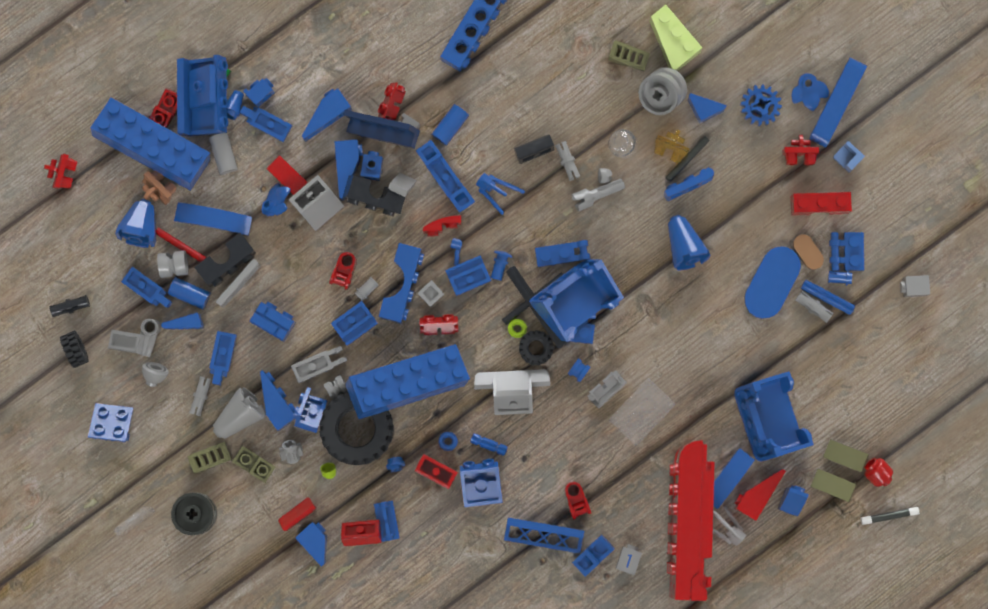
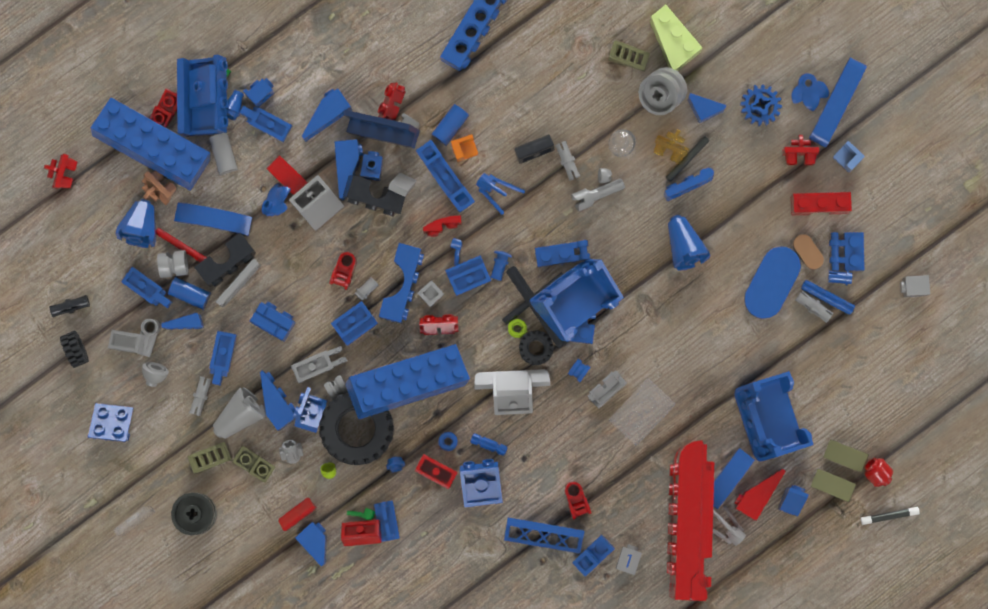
none -> green hand [347,508,375,520]
none -> orange panel [451,134,478,162]

